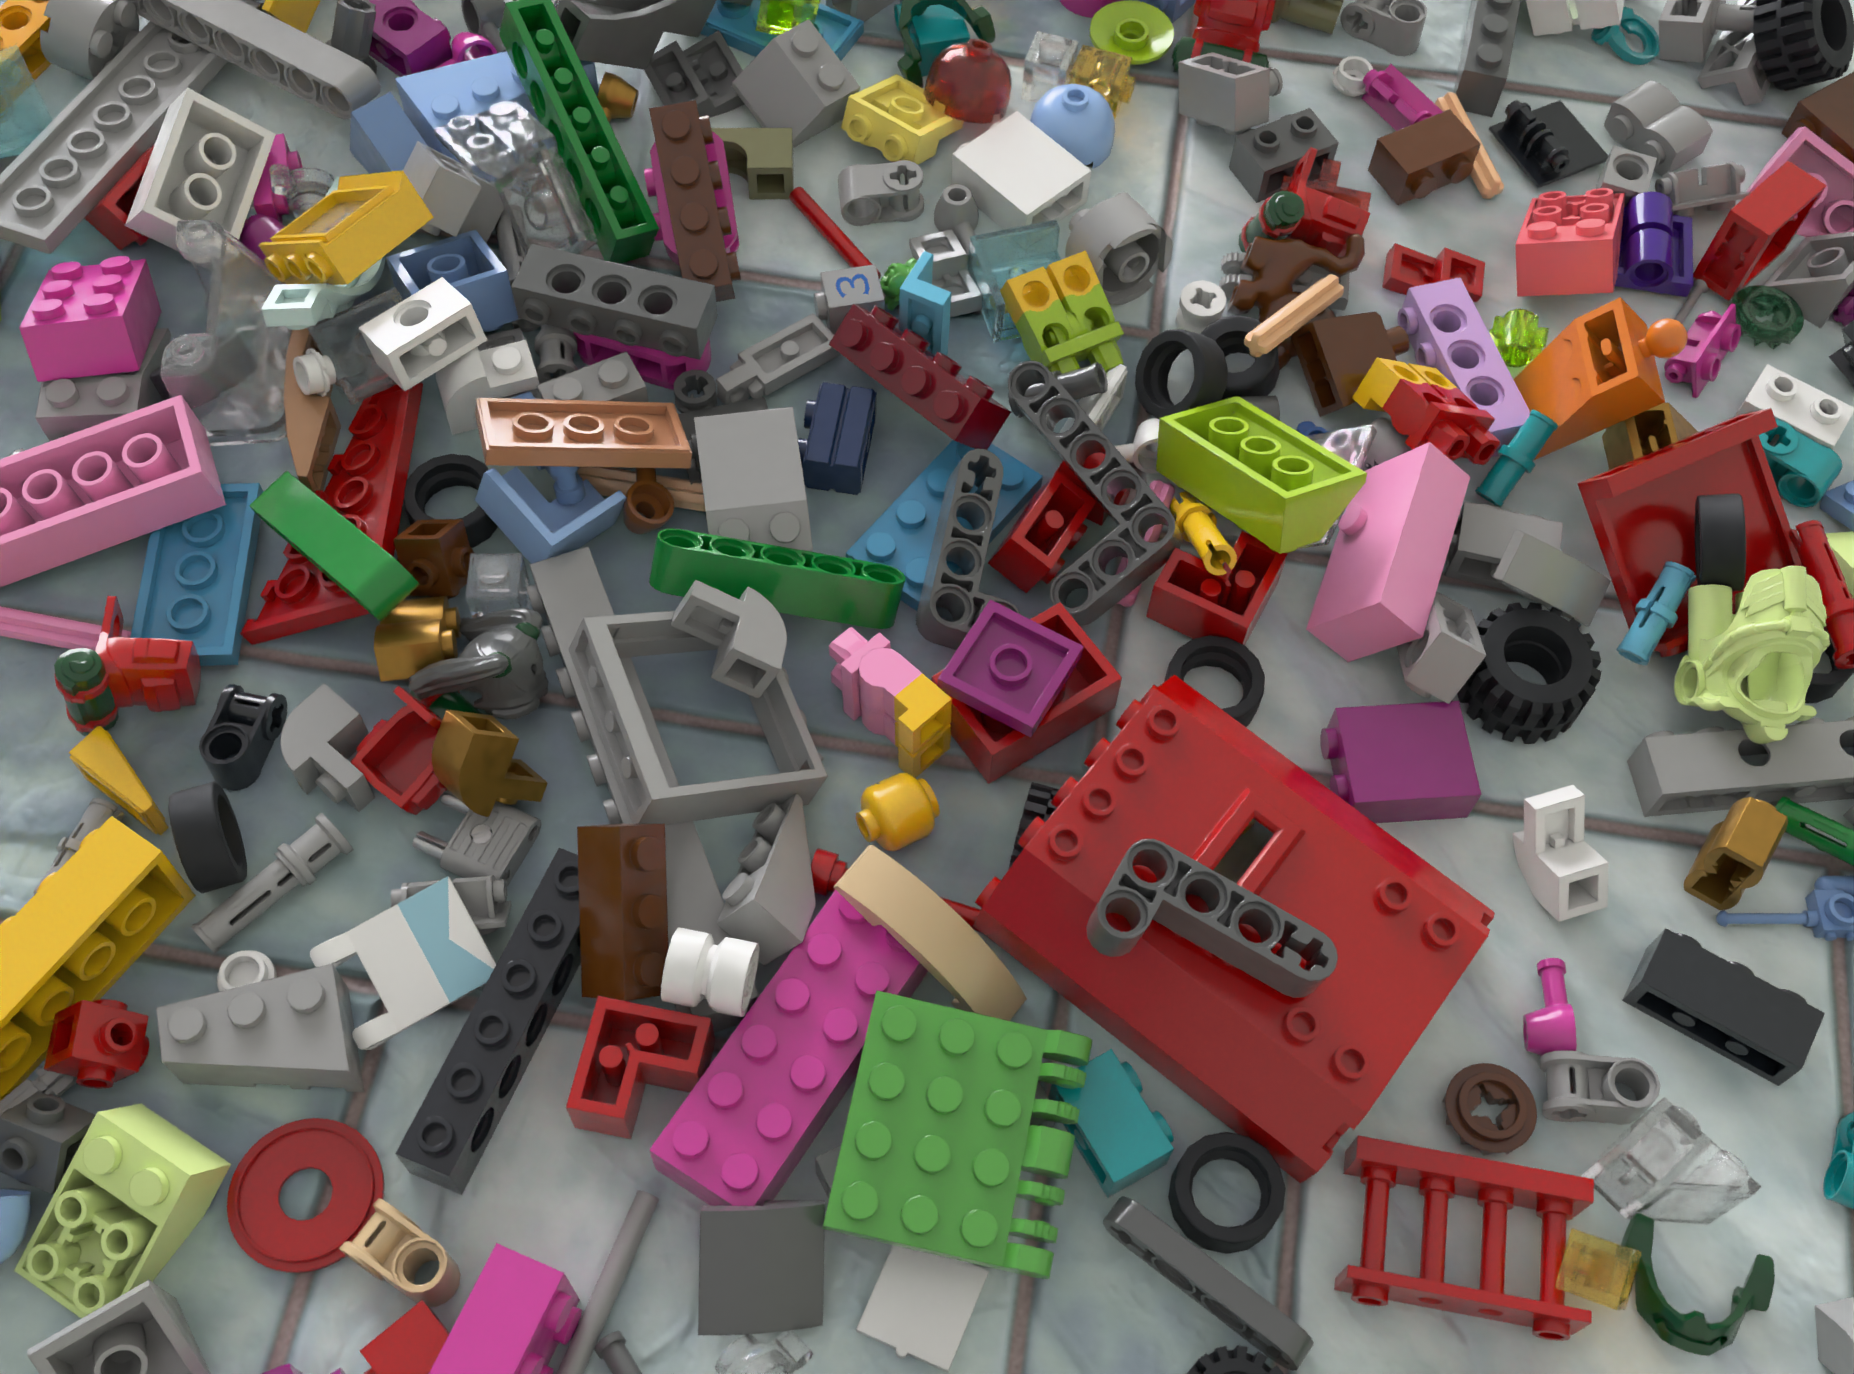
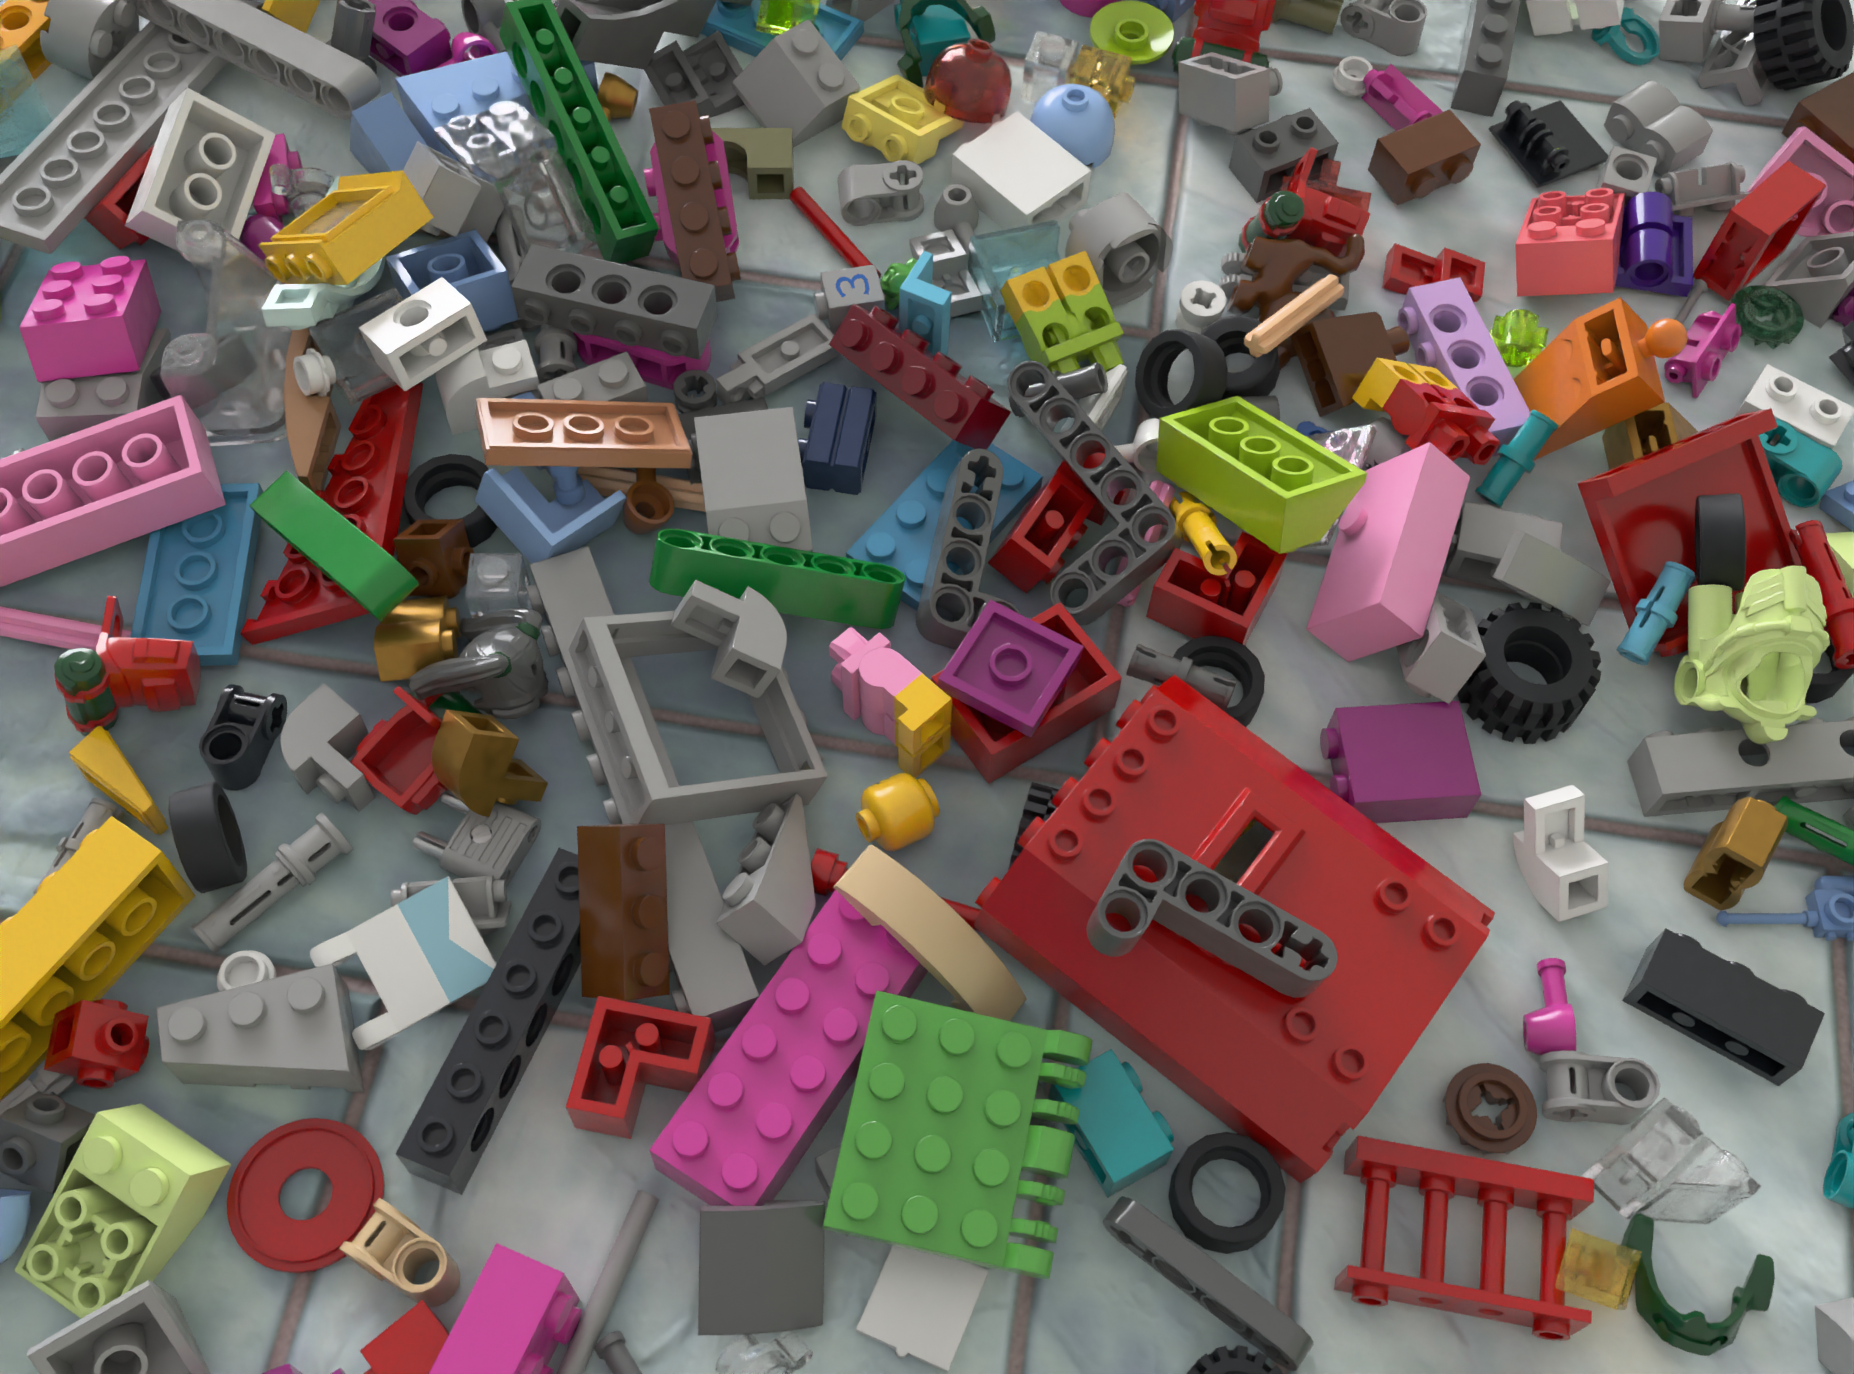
white wheel [661,927,760,1017] -> none
light nougat axle [1435,92,1504,199] -> none
none -> dark grey pin [1126,643,1237,712]

